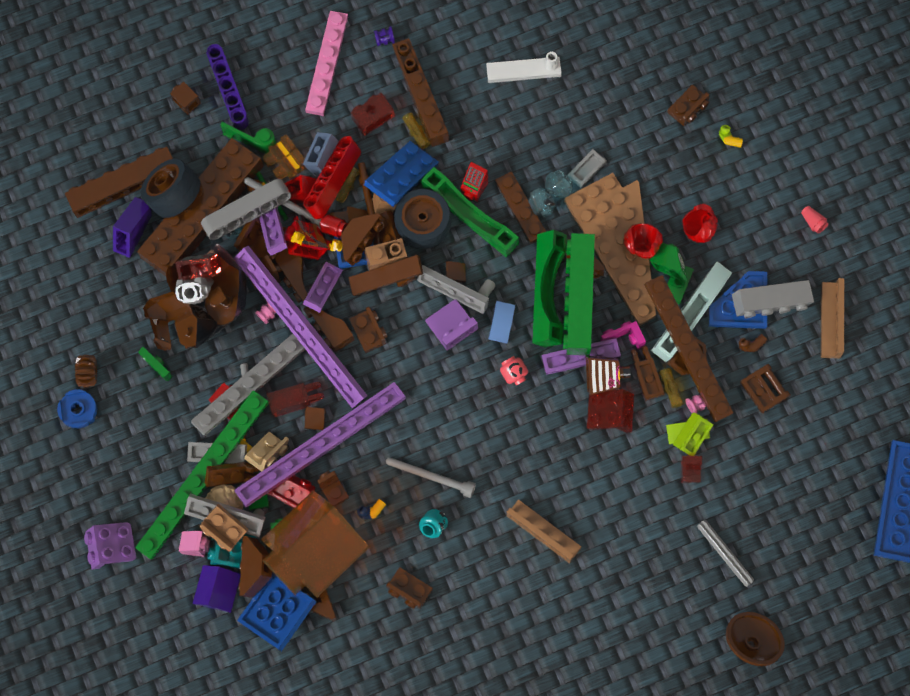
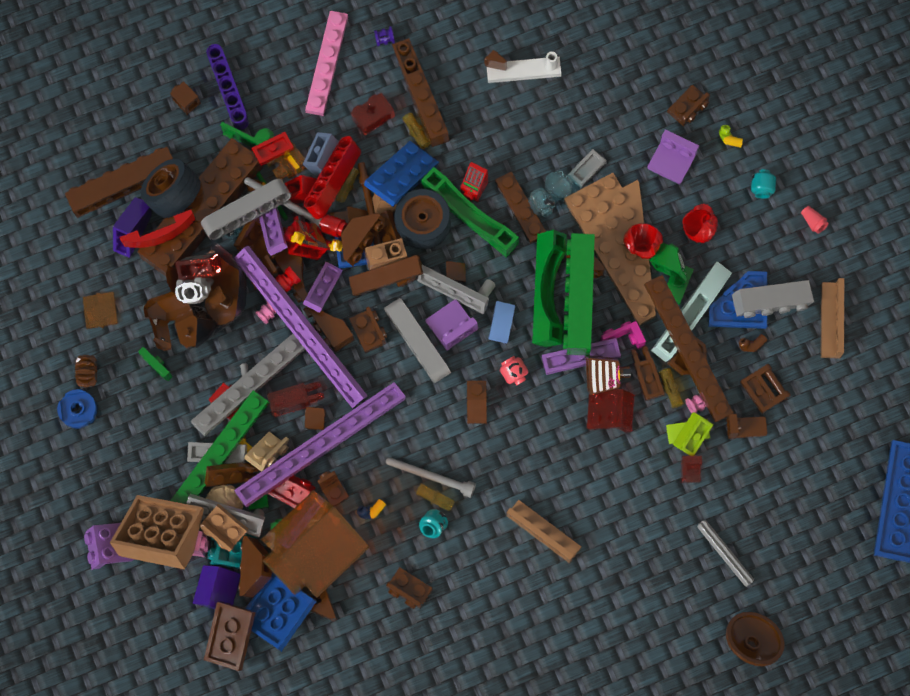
none -> clear orange piece [83,292,118,329]
none -> medium nougat slope [110,495,204,569]
none -> red slope [120,210,195,248]
none -> reddish brown plate [204,601,255,671]
none -> red plate [252,132,294,166]
none -> red wheel [275,266,301,293]
none -> light grey beam [384,298,451,383]
none -> clear yellow axle [416,483,455,511]
none -> reddish brown slope [467,381,487,424]
none -> reddish brown slope [484,50,507,71]
none -> medium lavender bracket [647,129,699,184]
none -> reddish brown bracket [726,414,767,439]
none -> teal head [751,169,776,199]

